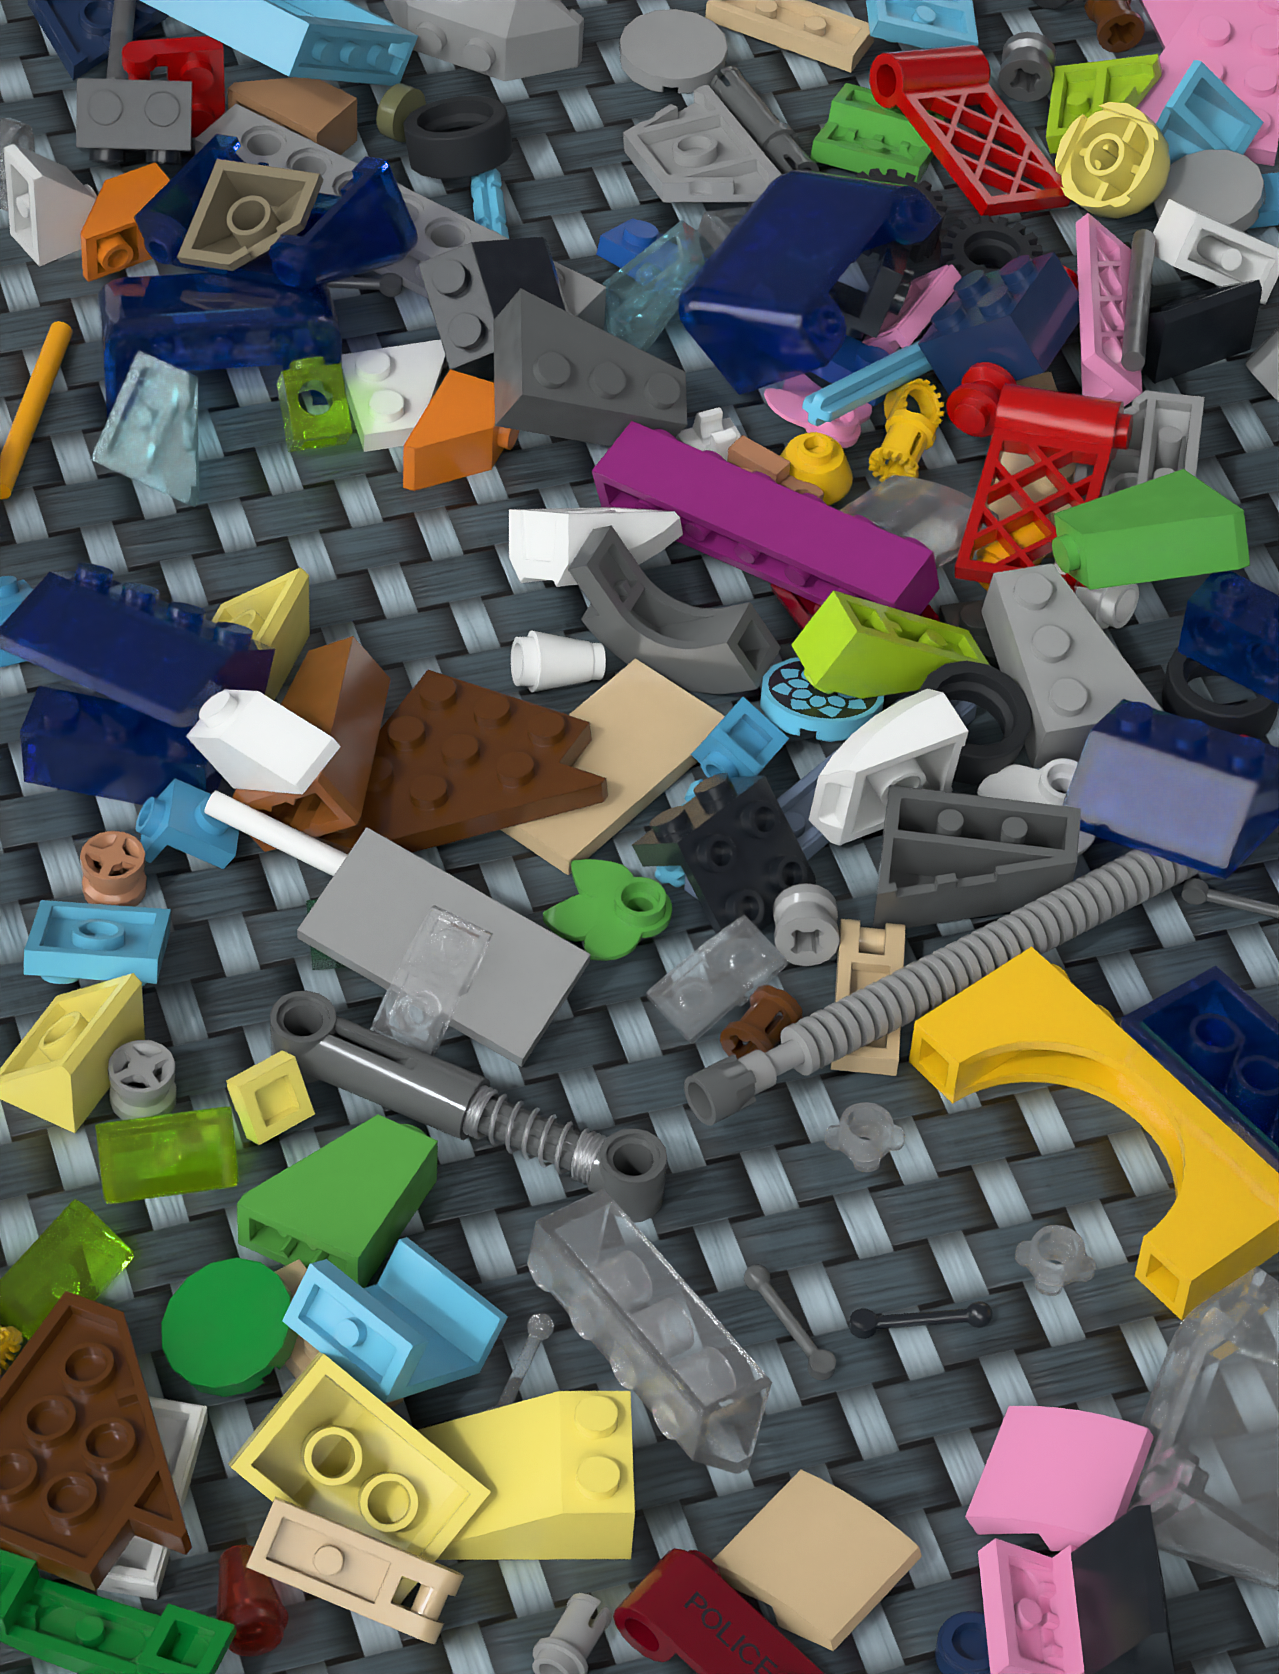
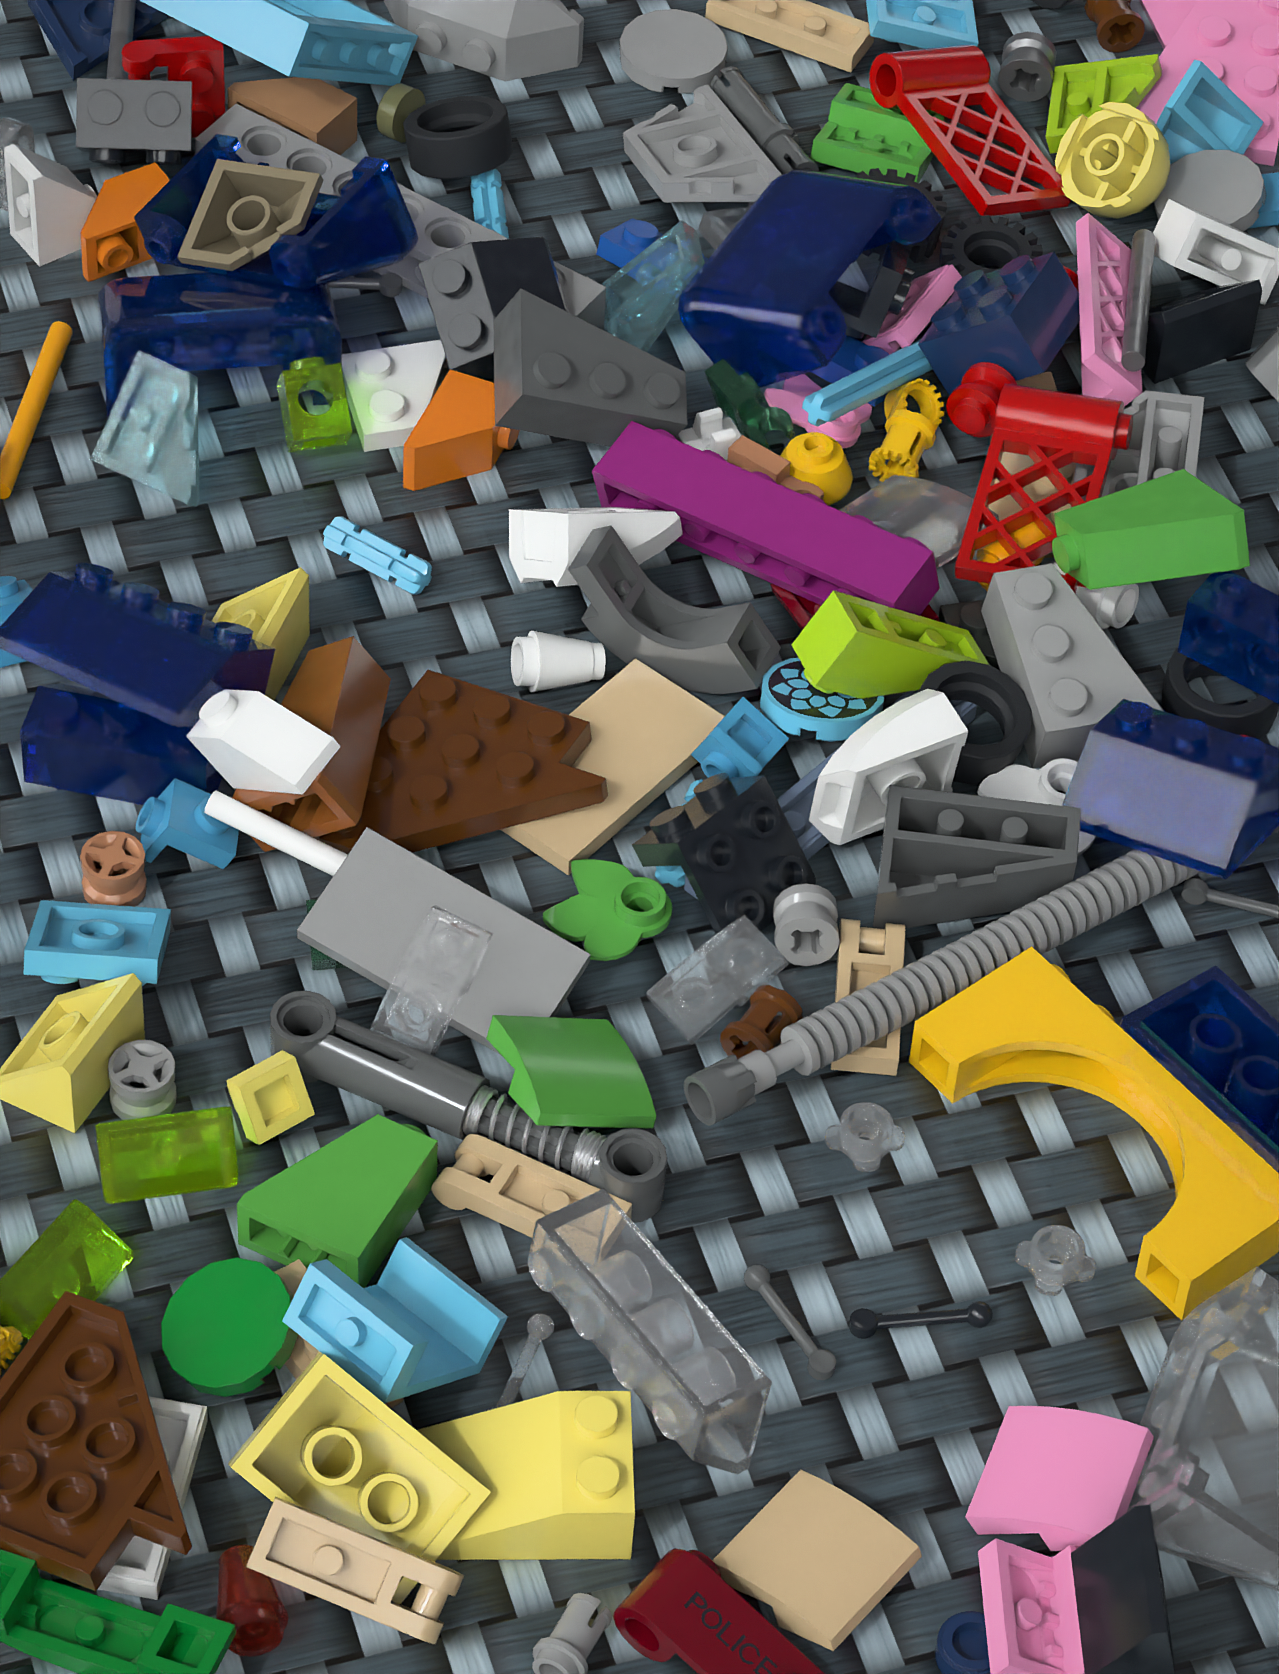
none -> medium azure axle [323,516,432,595]
none -> tan plate [432,1134,632,1268]
none -> bright green slope [486,1015,657,1128]
none -> clear green plate [705,358,796,450]

